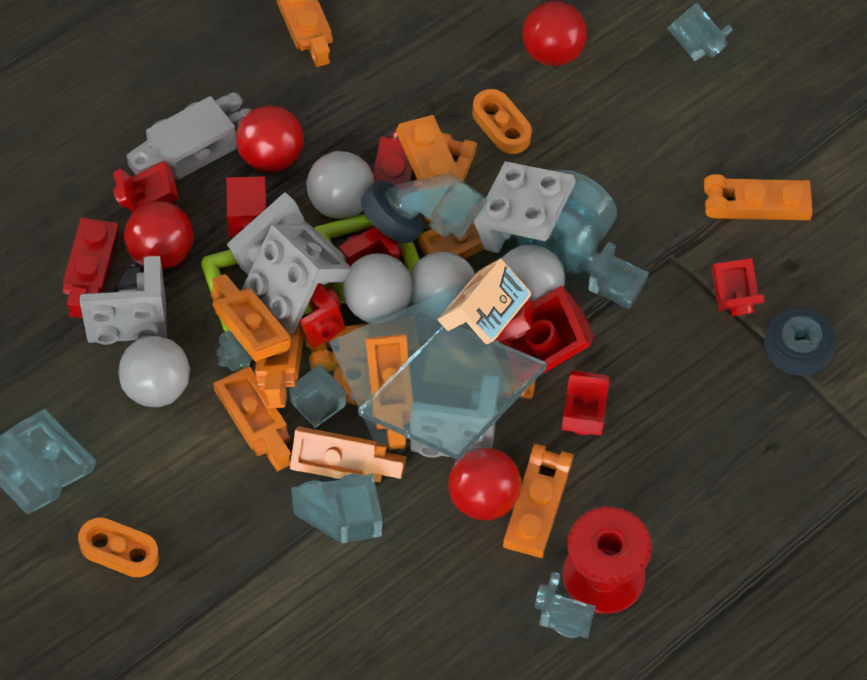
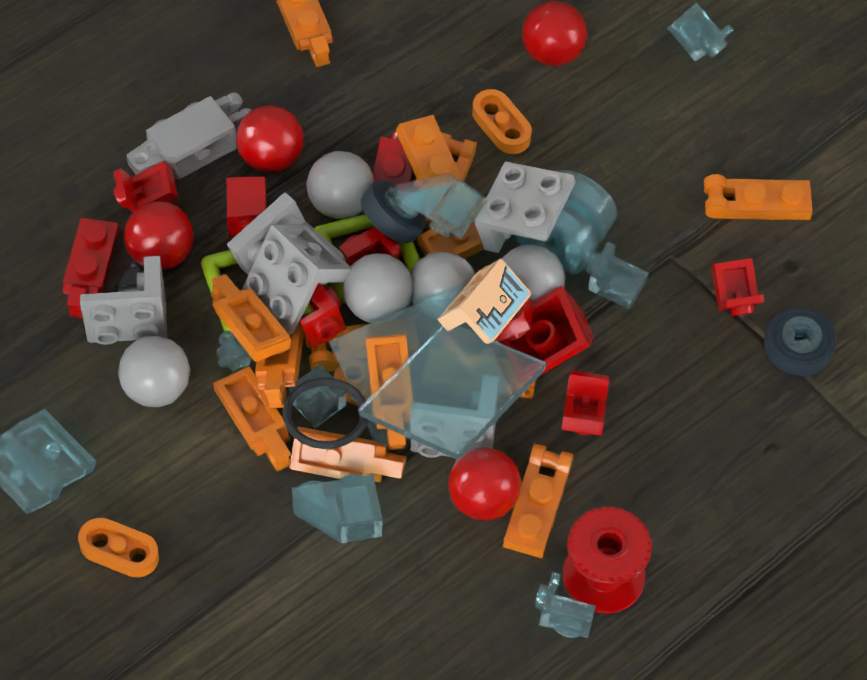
none -> black tyre [283,378,369,449]

